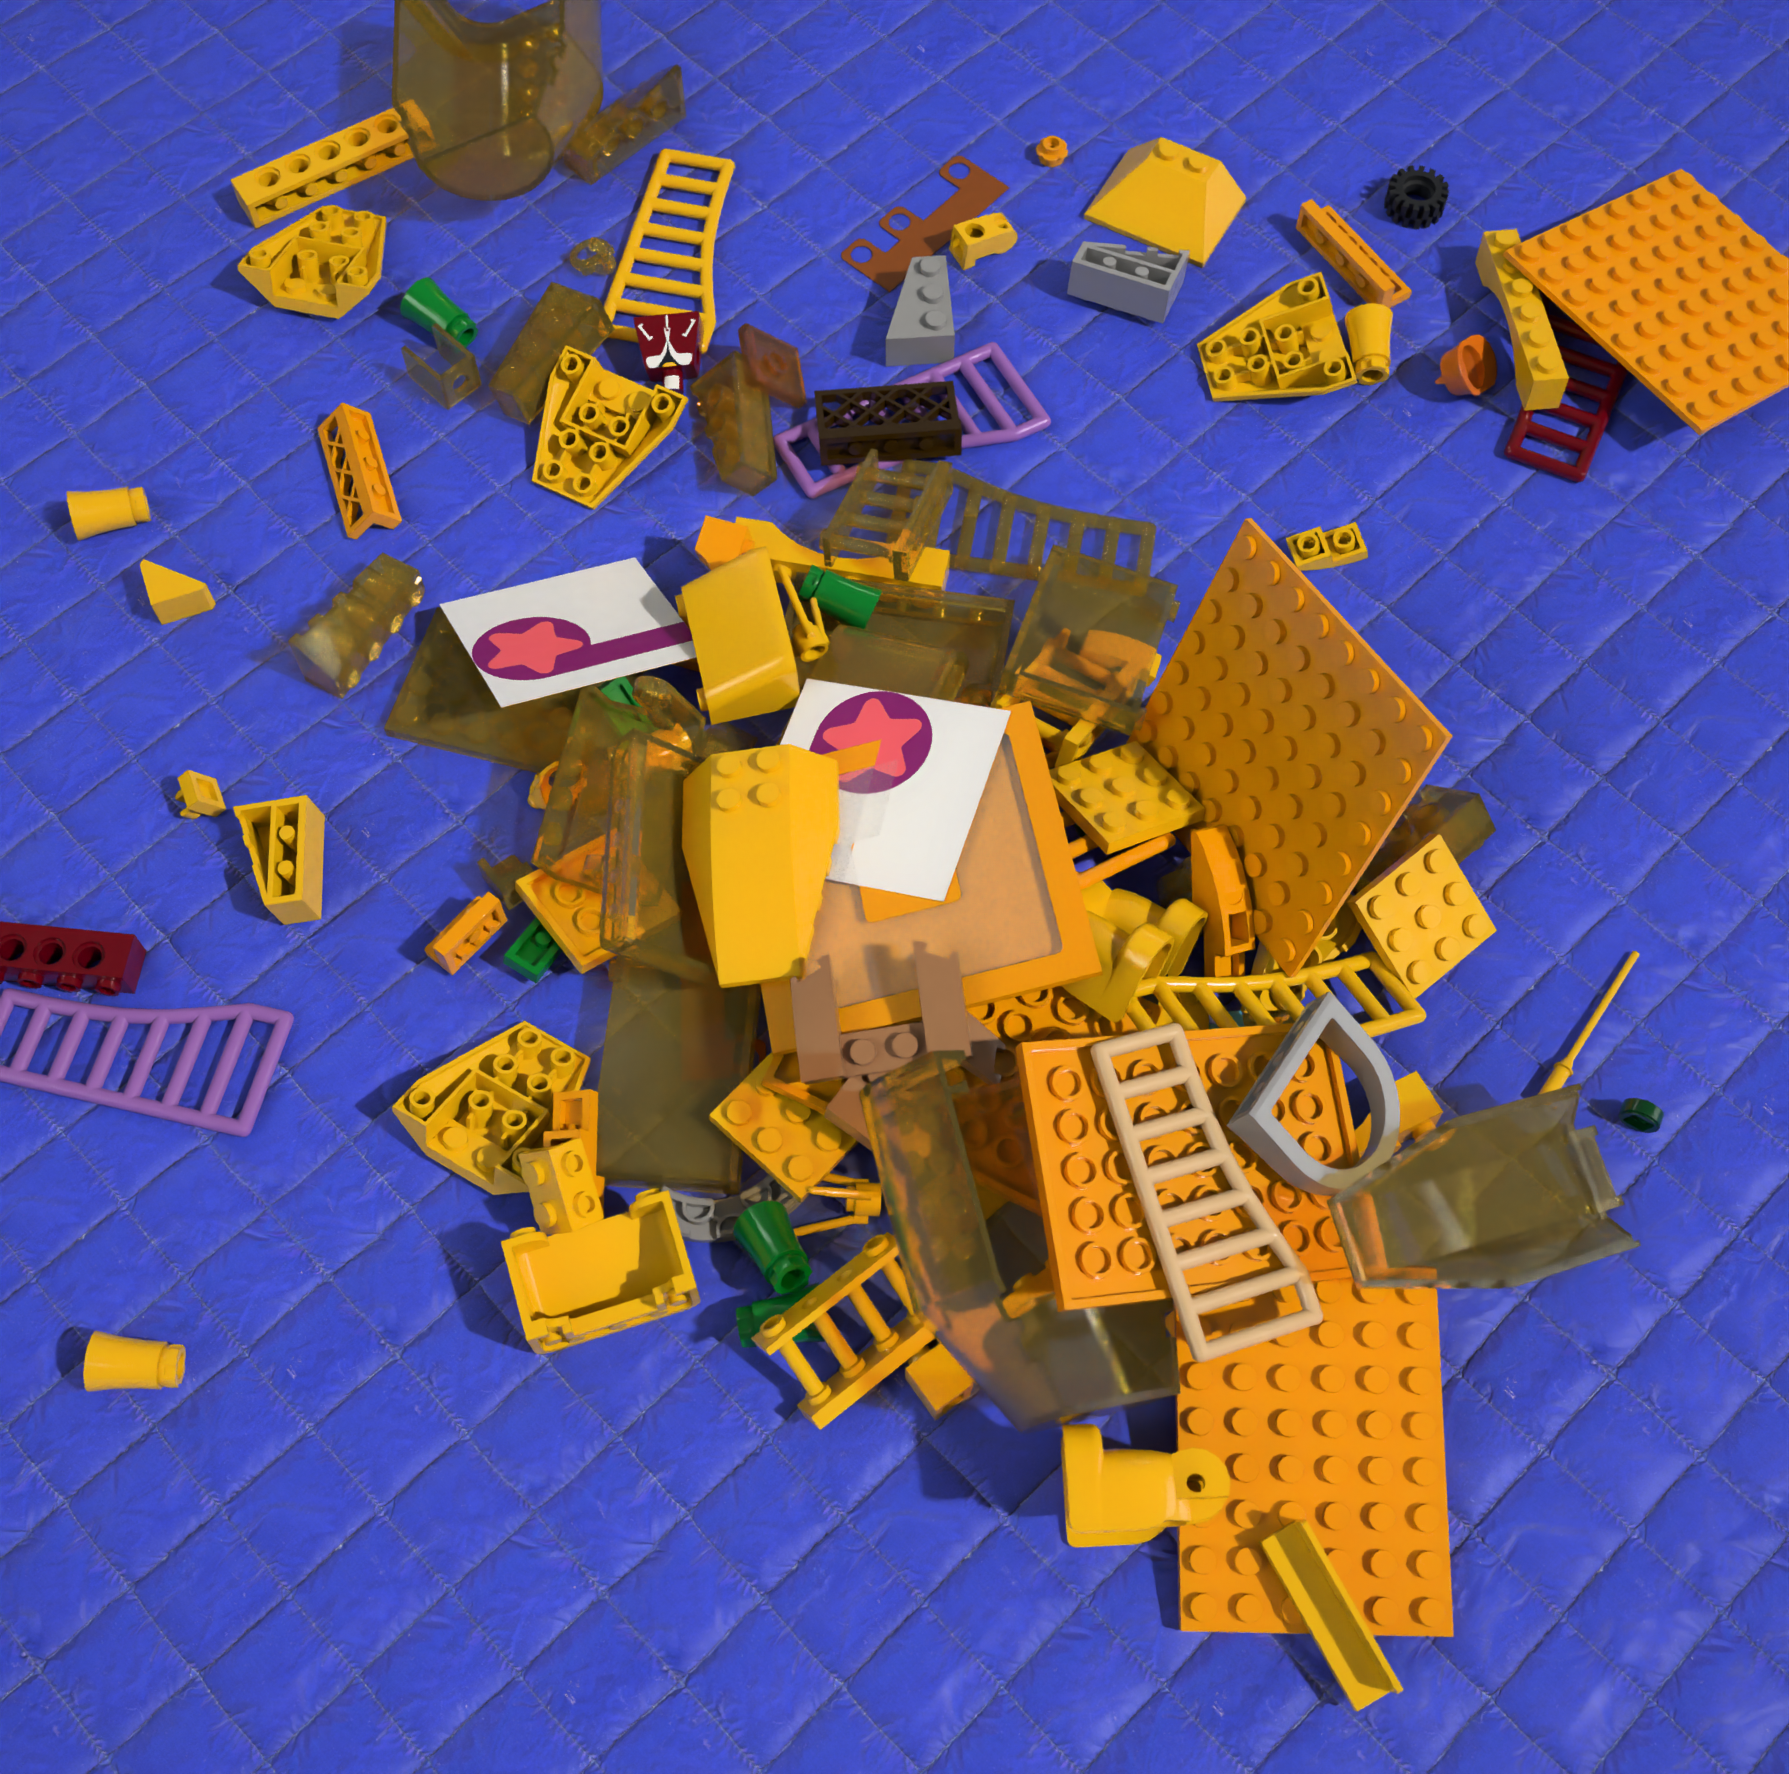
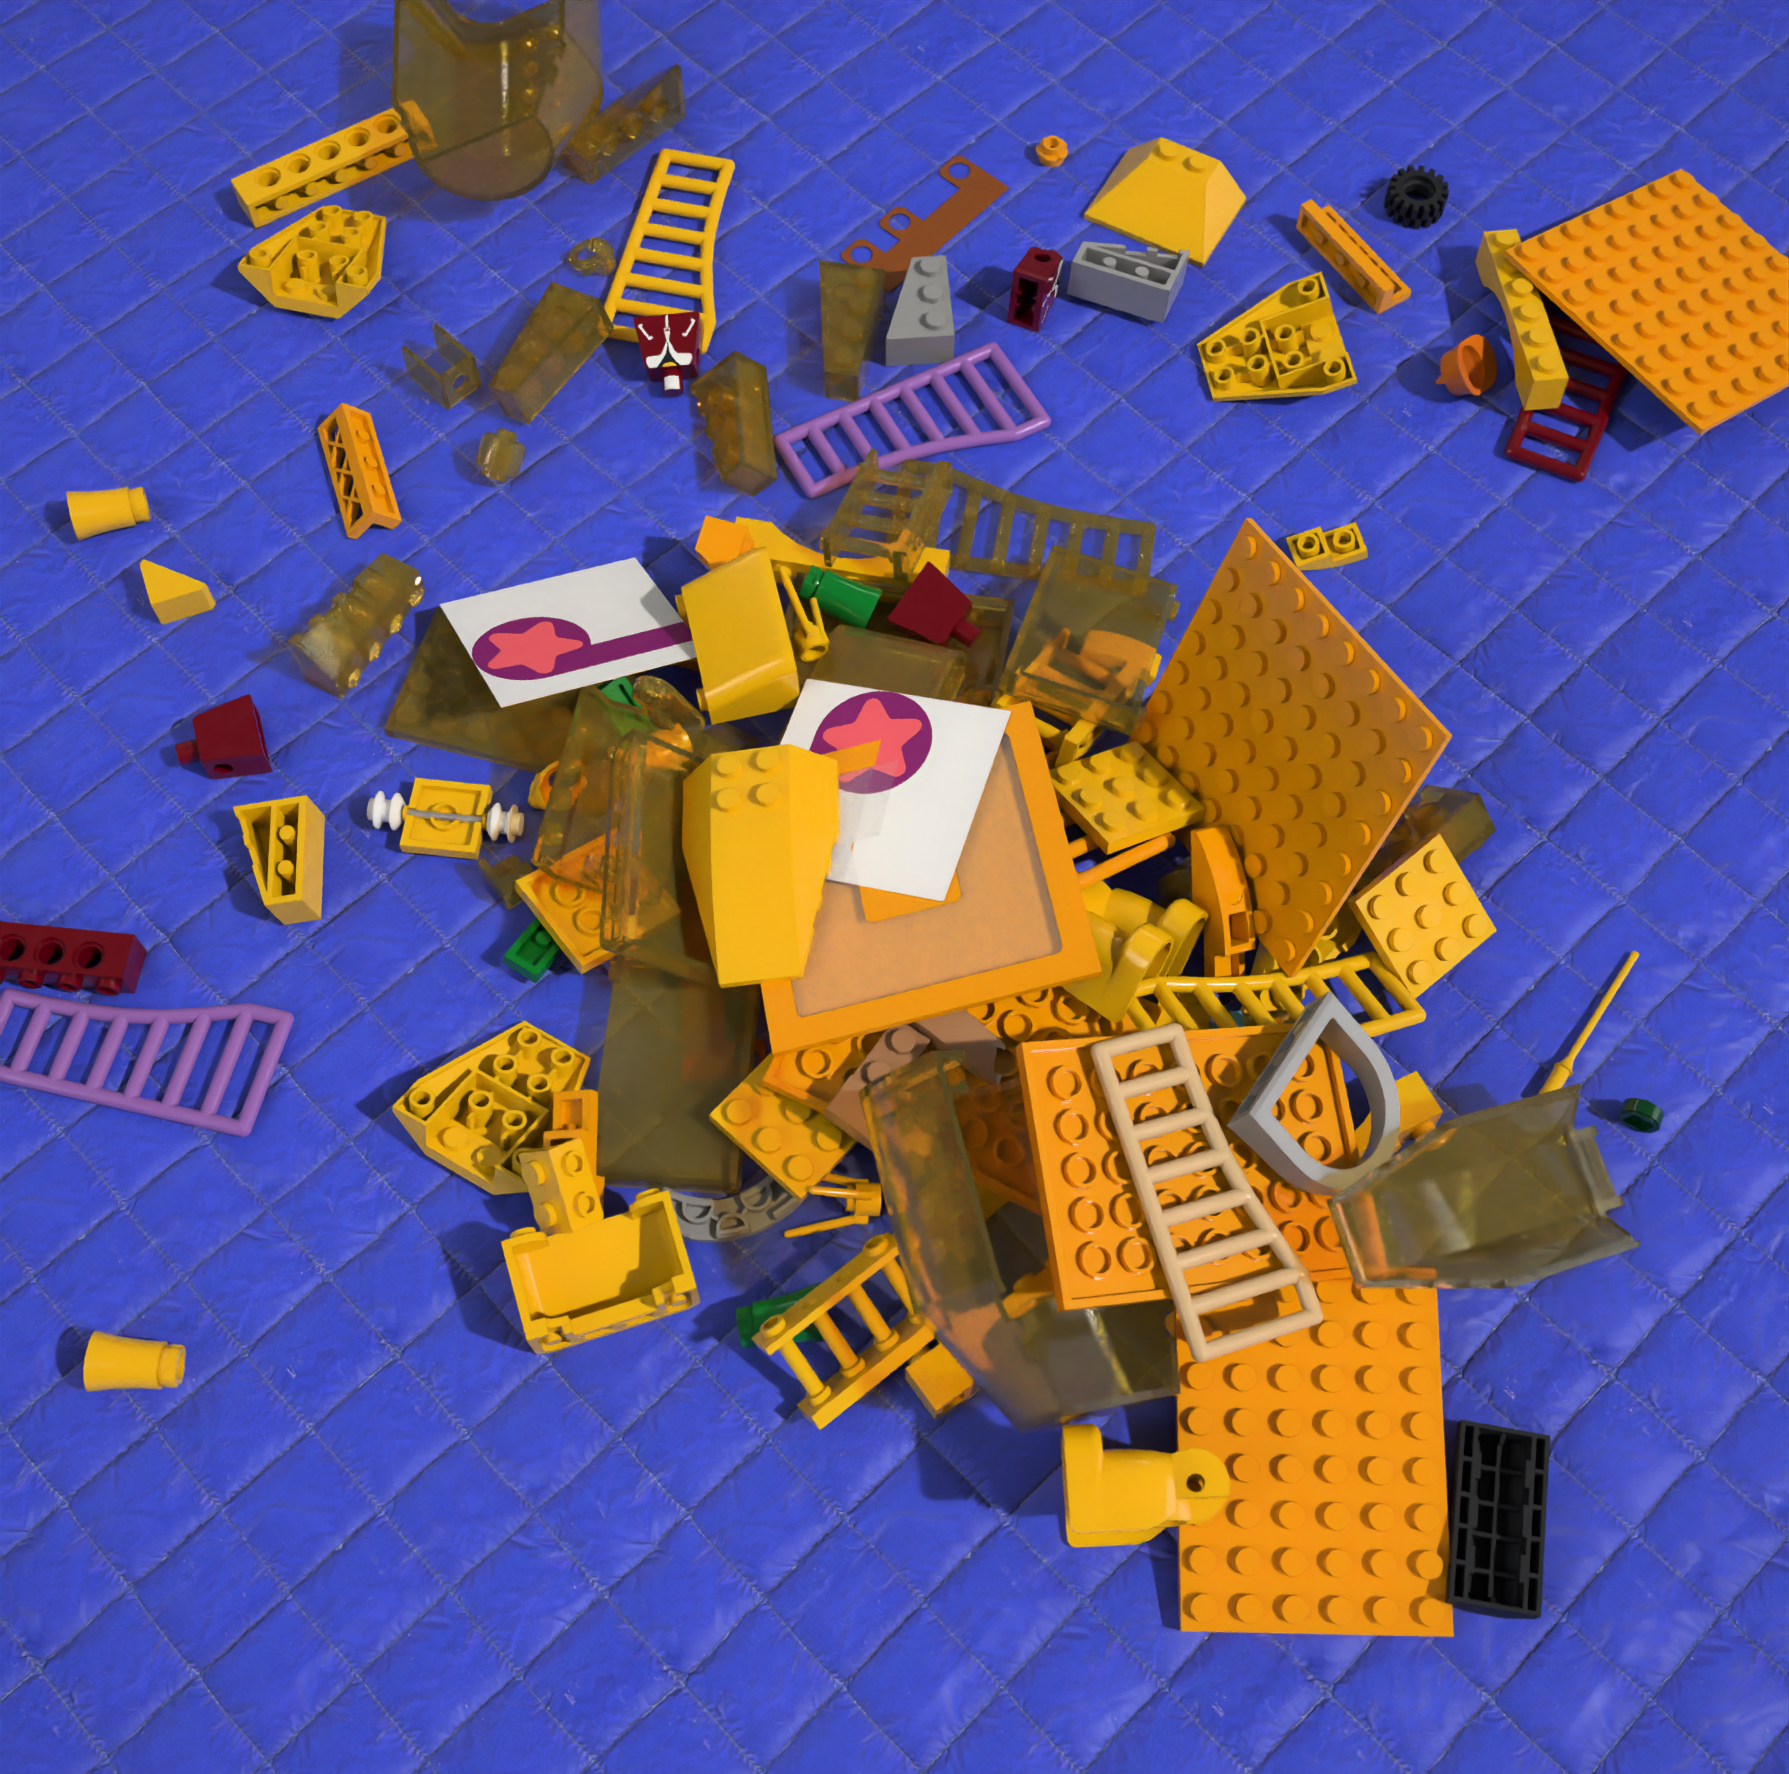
yellow tile [175,770,226,820] -> none
green plant [400,277,478,351] -> none
light orange bracket [424,891,507,976] -> none
yellow wedge [532,345,689,510] -> none
green plant [733,1201,812,1295] -> none
clear orange tile [738,323,807,409] -> none
medium nougat wedge [790,941,974,1085] -> none
dark brown fence [814,381,962,466] -> none
yellow leg [949,213,1018,270] -> none
yellow panel [1259,1519,1403,1712] -> none
yellow plant [1344,303,1393,385] -> none
none -> dark red torso [175,694,273,779]
none -> yellow plate [367,778,524,860]
none -> clear yellow head [475,427,526,483]
none -> clear yellow wedge [819,260,886,402]
none -> dark red torso [887,561,982,651]
none -> dark red torso [1007,247,1063,332]
none -> black piece [1445,1420,1550,1619]

